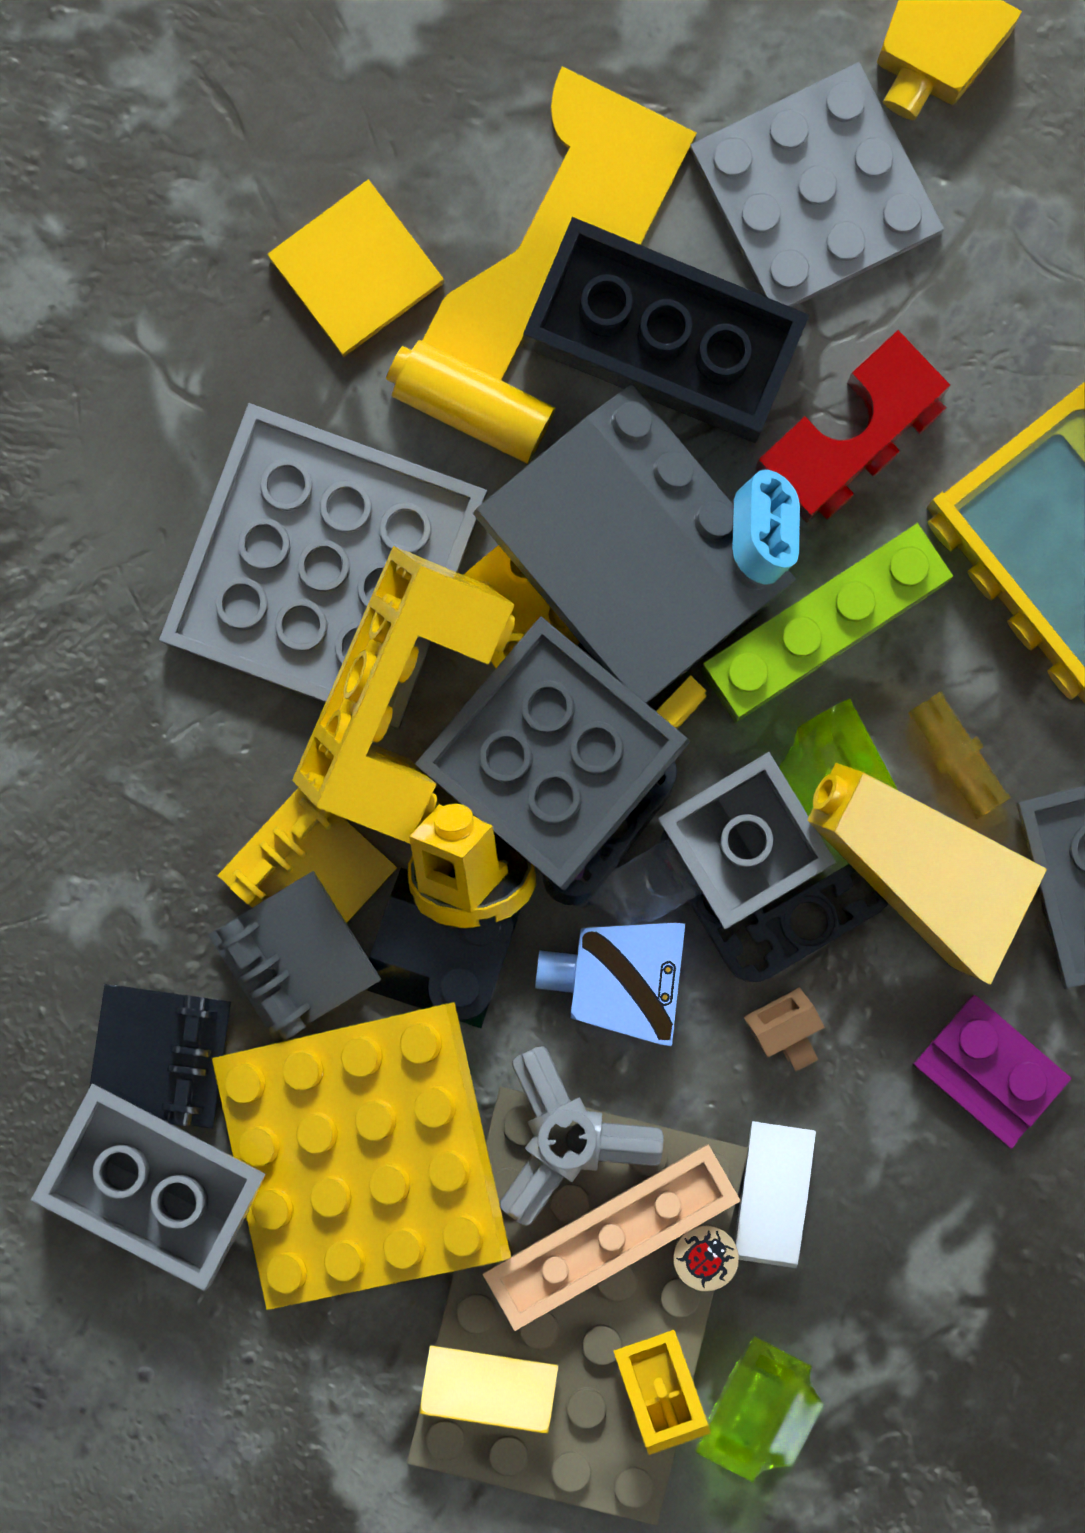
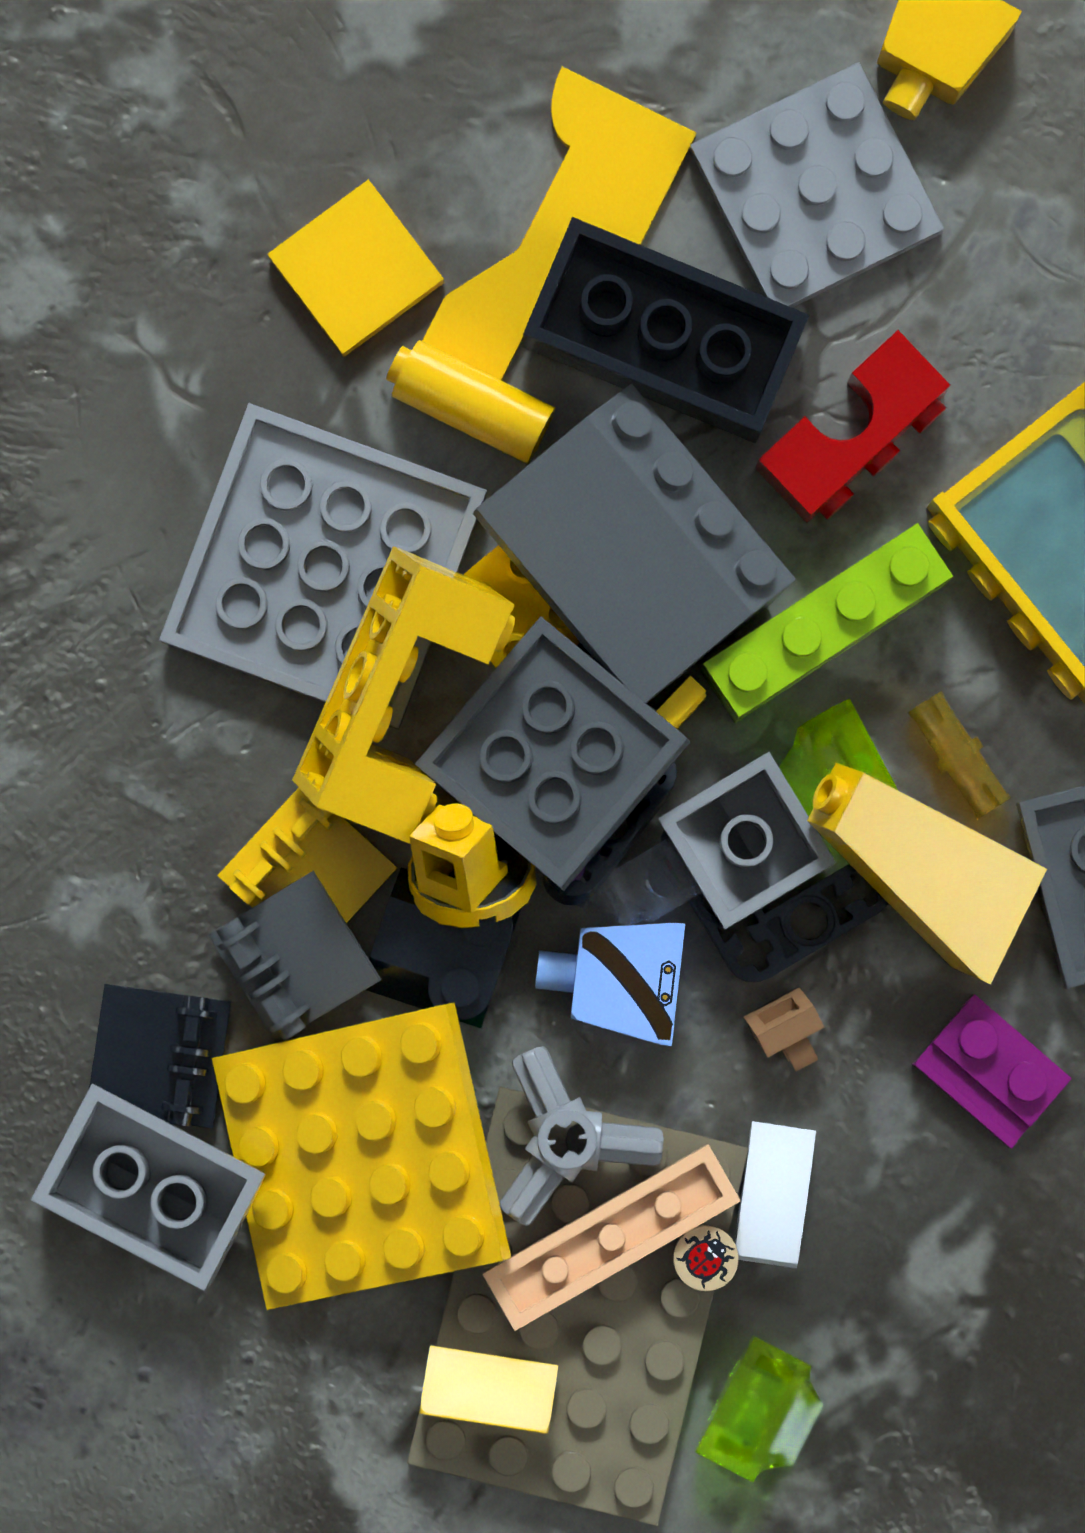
yellow slope [614,1329,711,1455] -> none
medium azure beam [732,469,800,585] -> none

